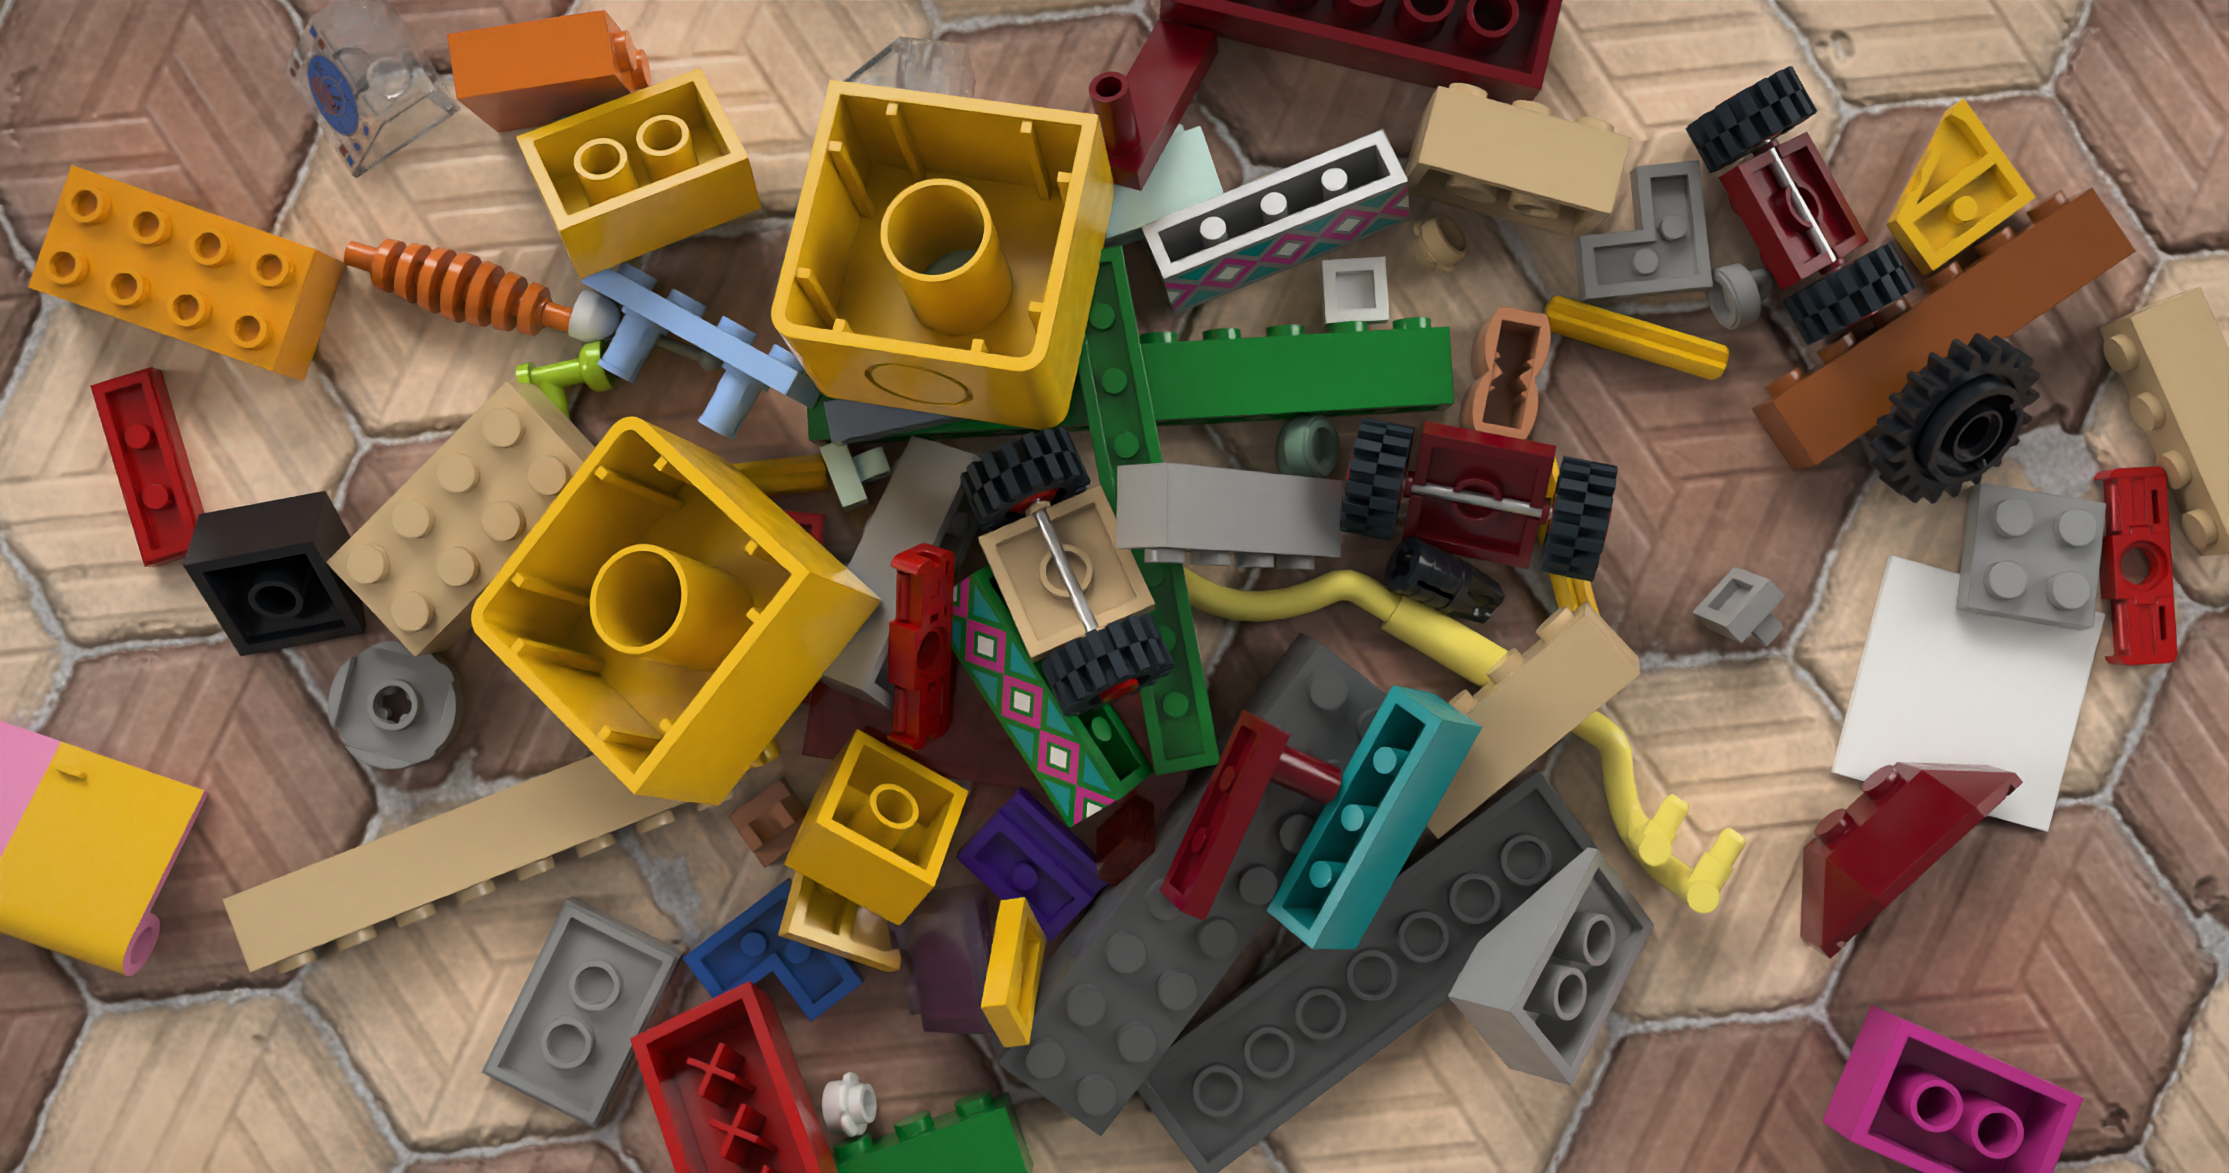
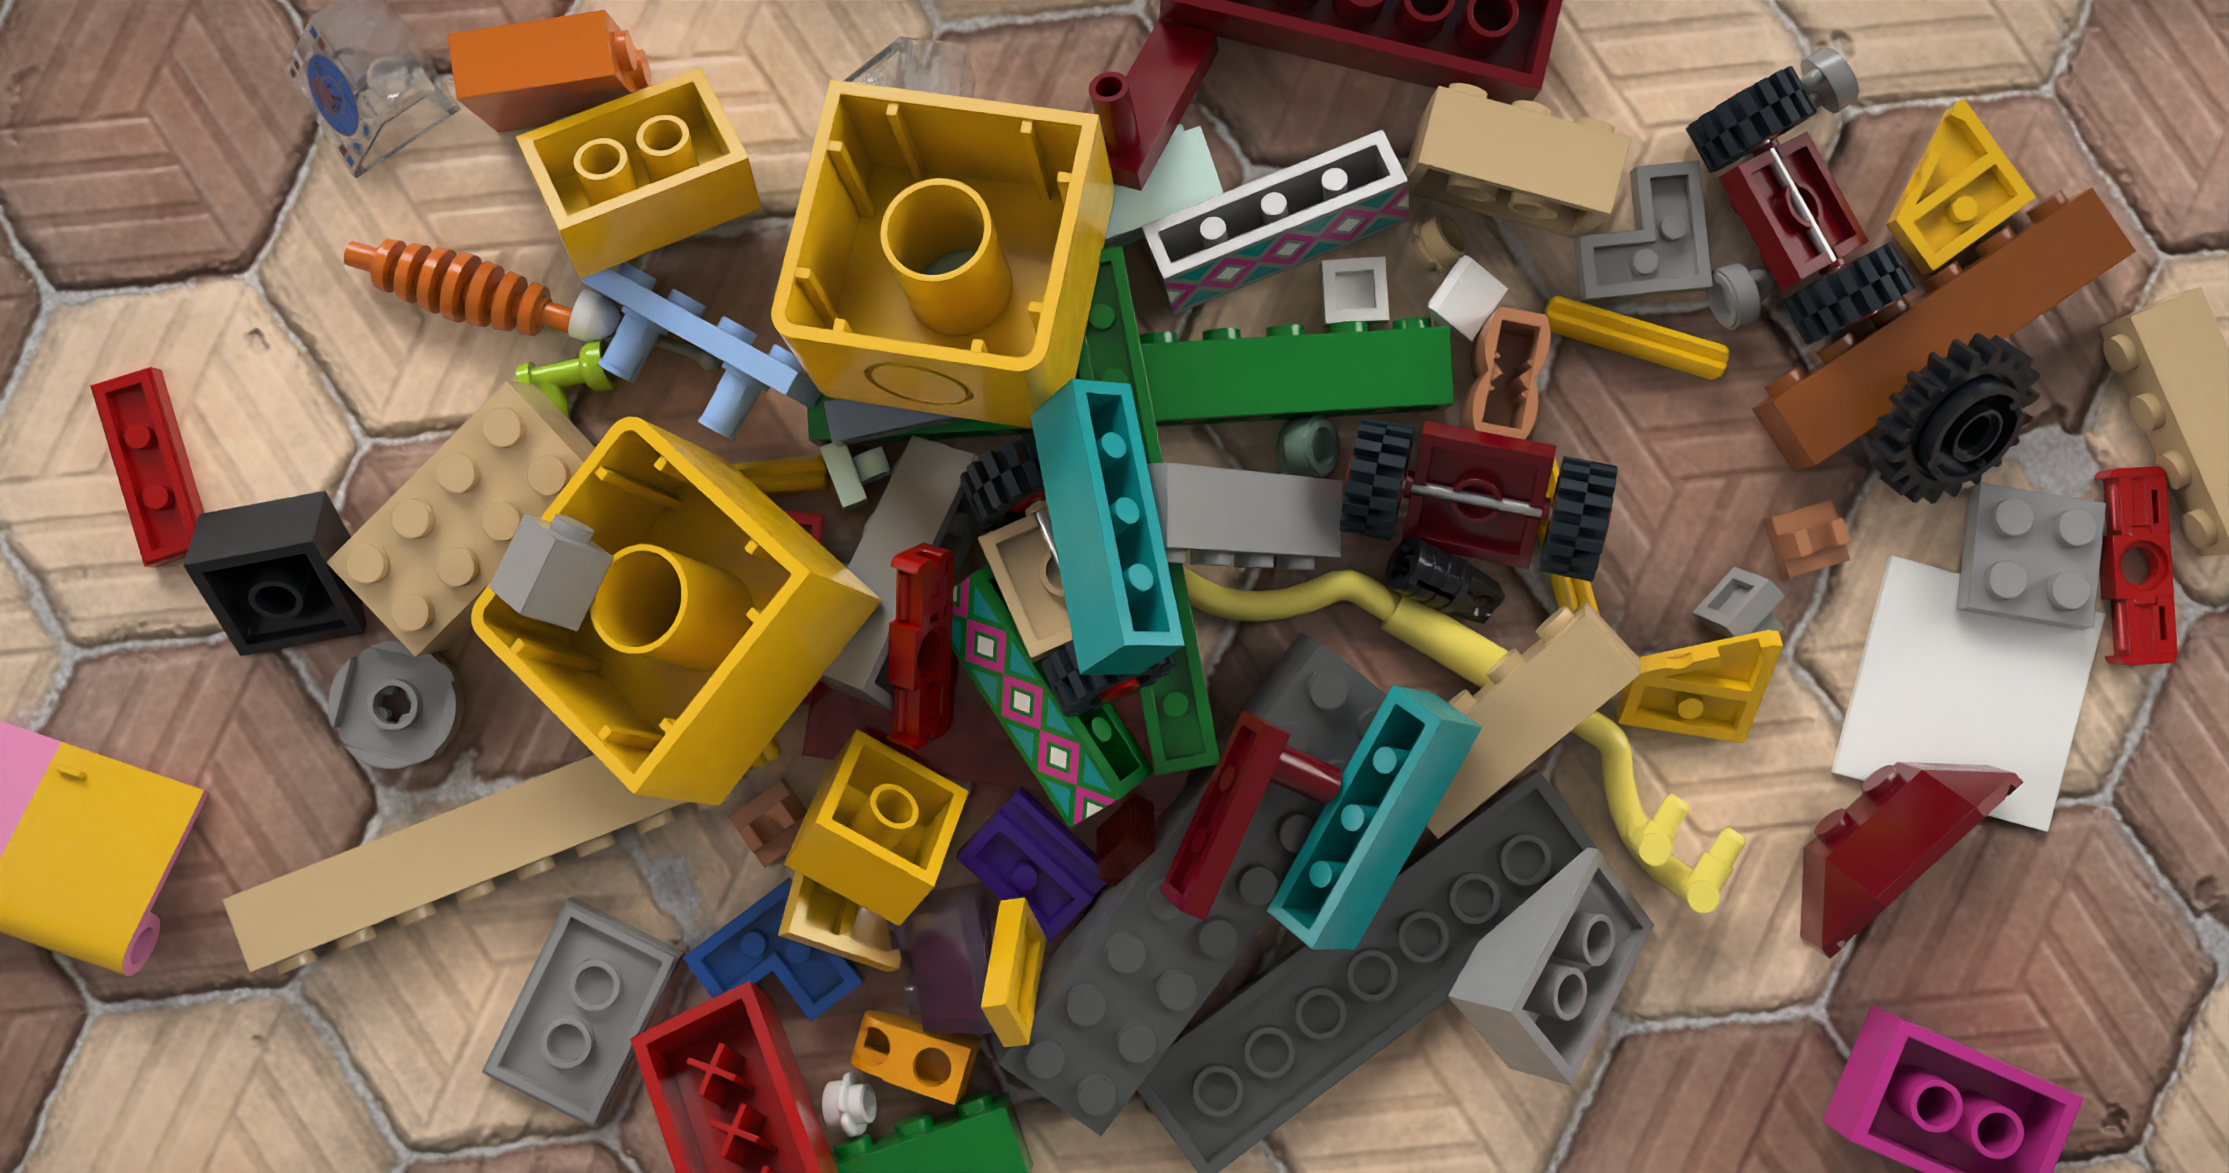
light orange brick [28,165,346,381] -> none
none -> light grey brick [489,513,613,631]
none -> light orange leg [850,1010,983,1105]
none -> teal brick [1030,379,1185,675]
none -> white slope [1428,255,1508,341]
none -> yellow wing [1616,630,1783,744]
none -> nougat tile [1763,499,1850,579]
none -> light grey tile [1800,47,1859,113]

